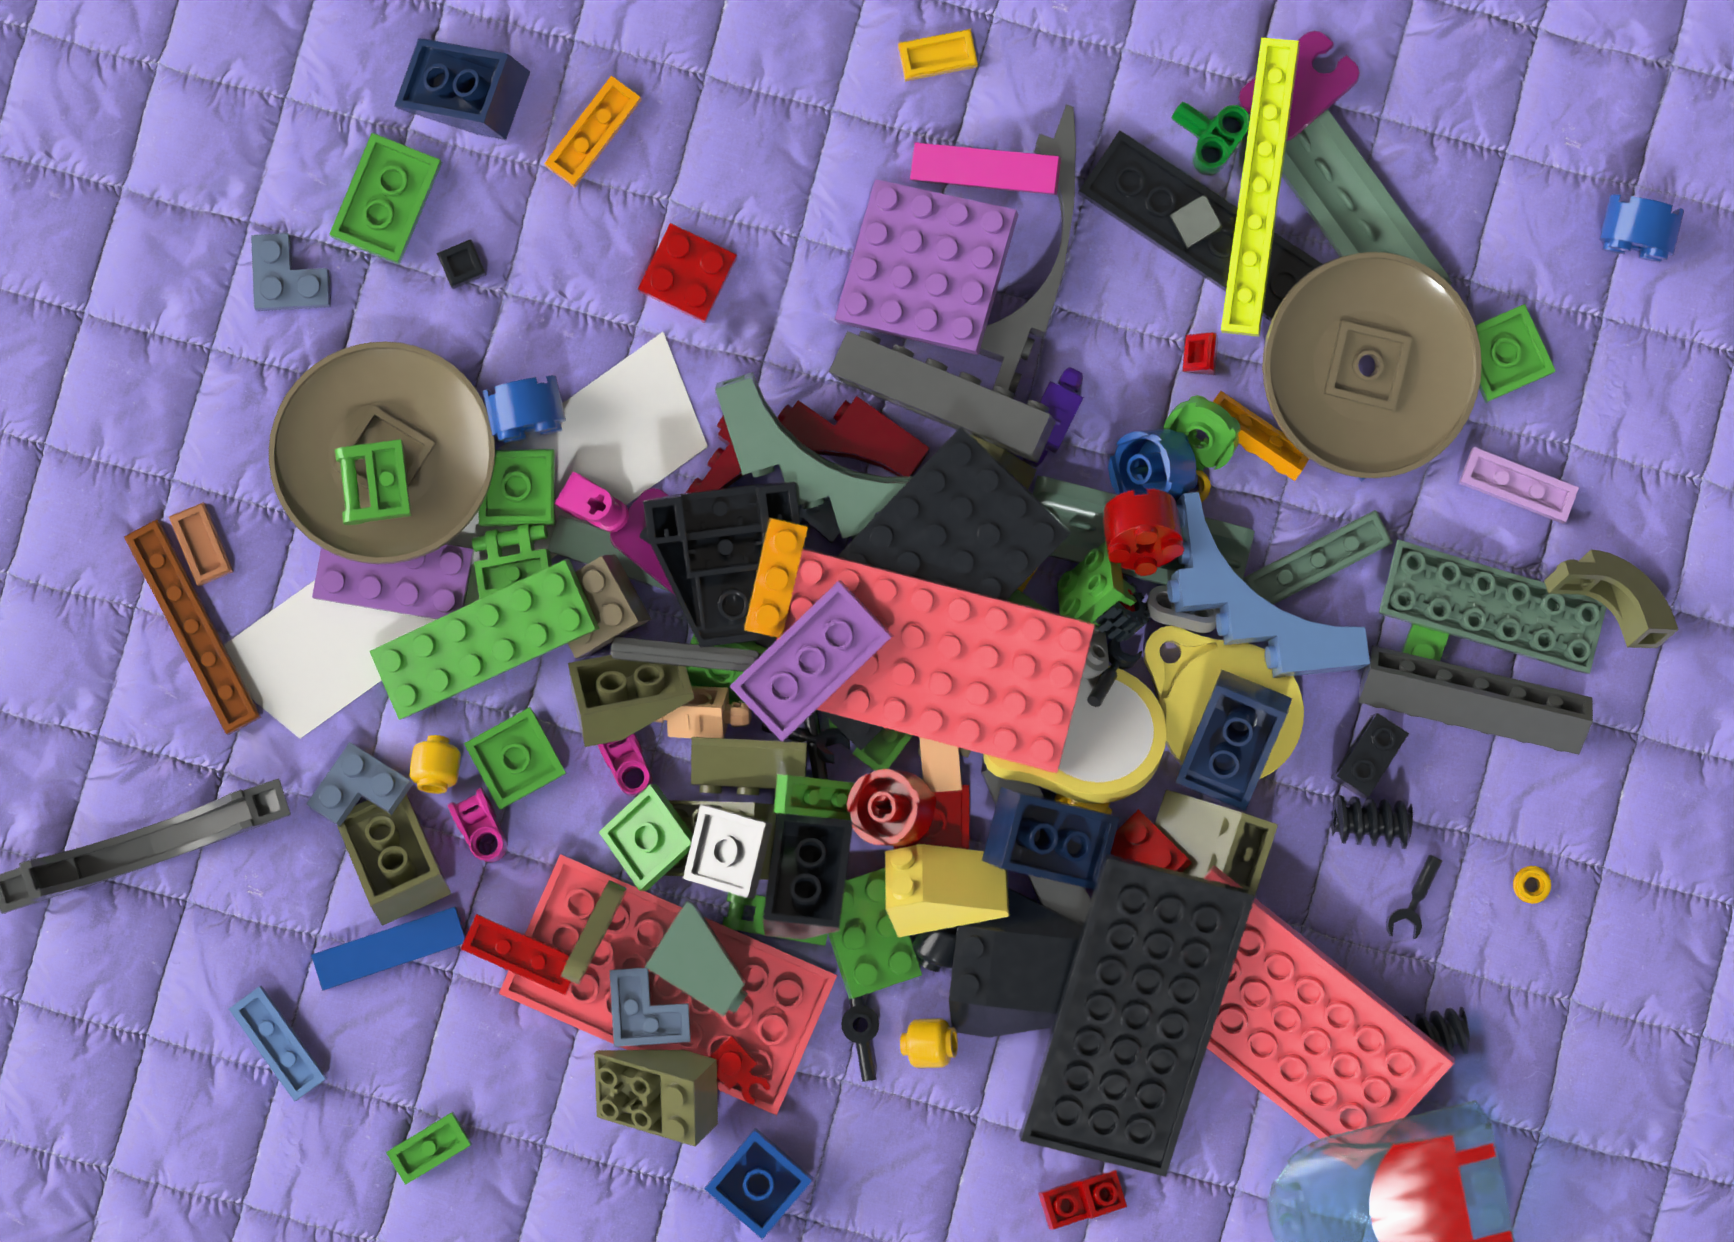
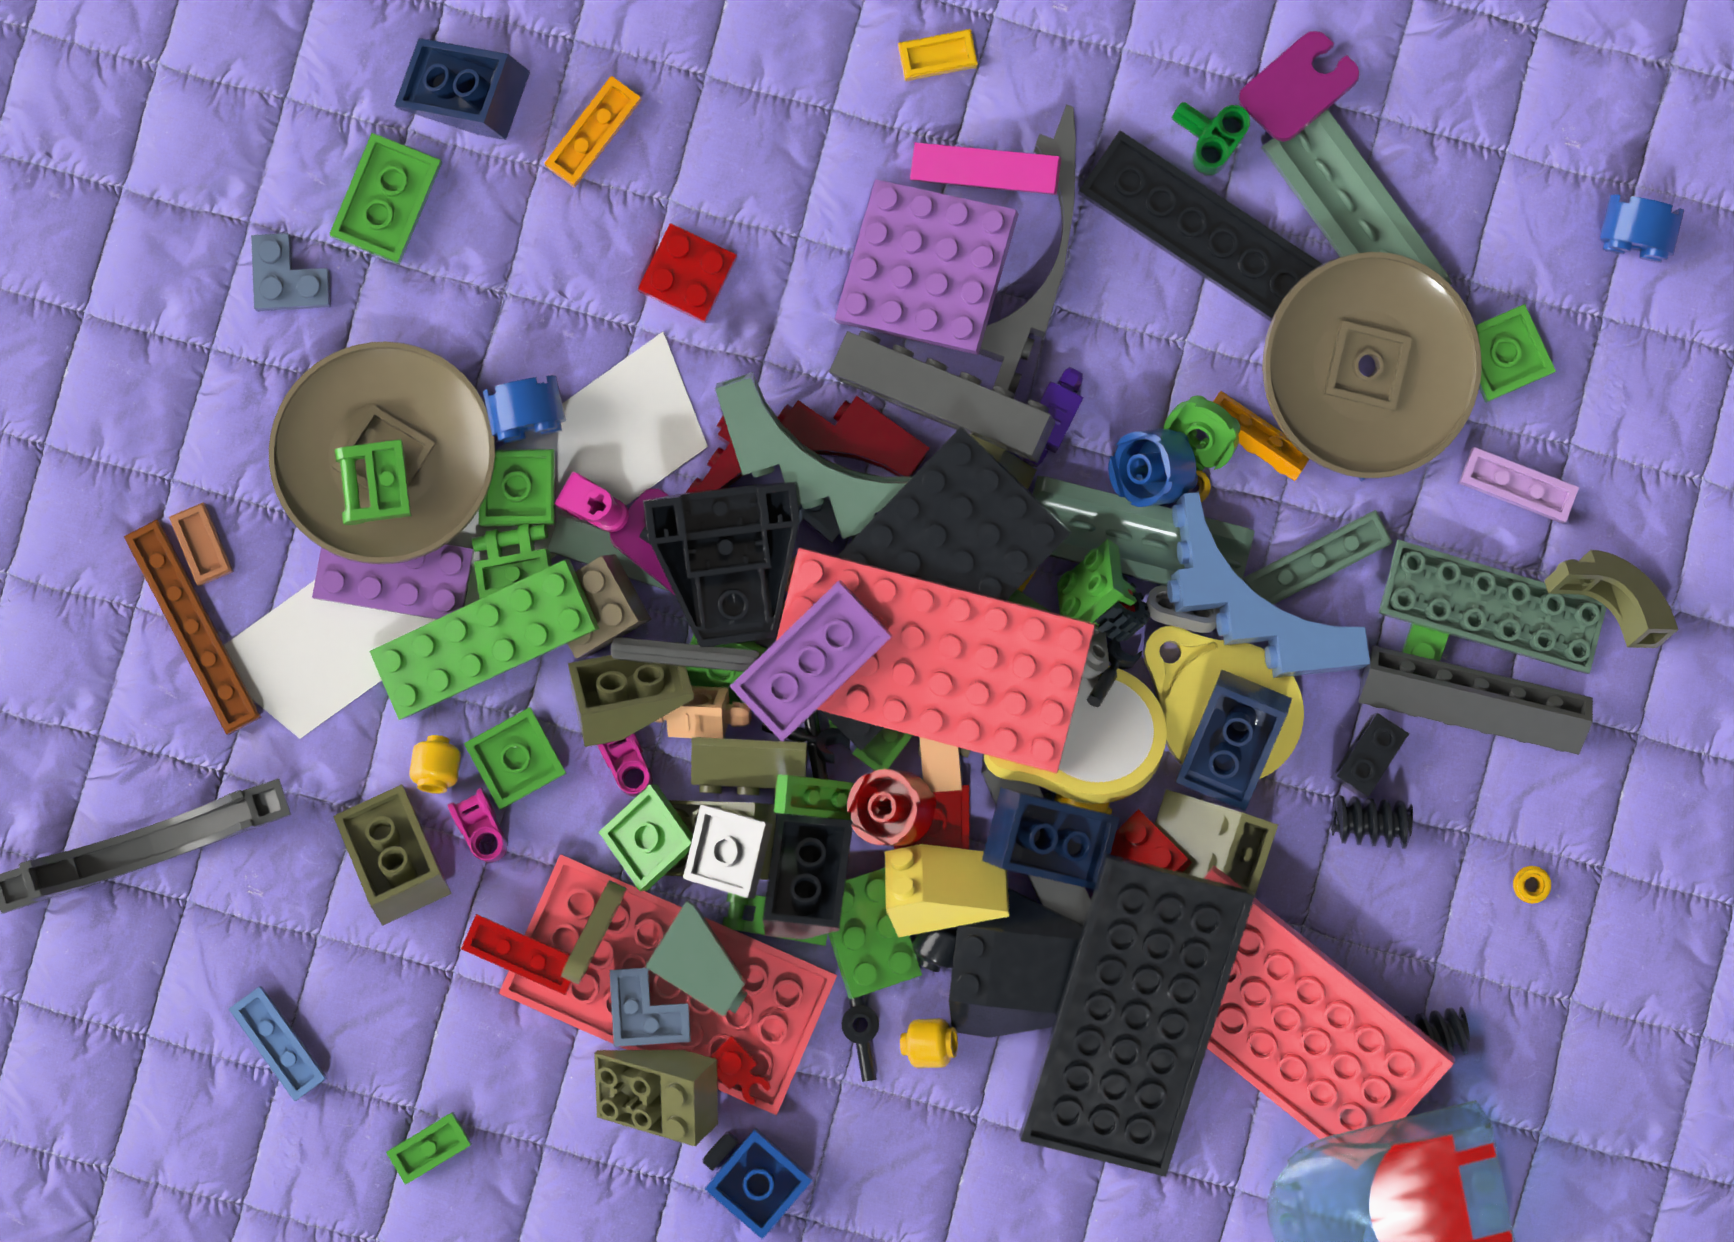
sand blue plate [307,742,413,827] -> none
blue tile [311,906,466,991] -> none
black tile [437,239,486,289] -> none
light orange plate [744,518,808,638] -> none
red slope [1038,1170,1127,1230] -> none
red brick [1103,489,1184,576] -> none
pearl dark grey slope [1170,194,1222,249] -> none
red slope [1182,332,1218,375] -> none
neon yellow plate [1221,38,1300,337] -> none
black piece [1386,855,1442,939] -> none
none -> black tile [702,1131,739,1171]

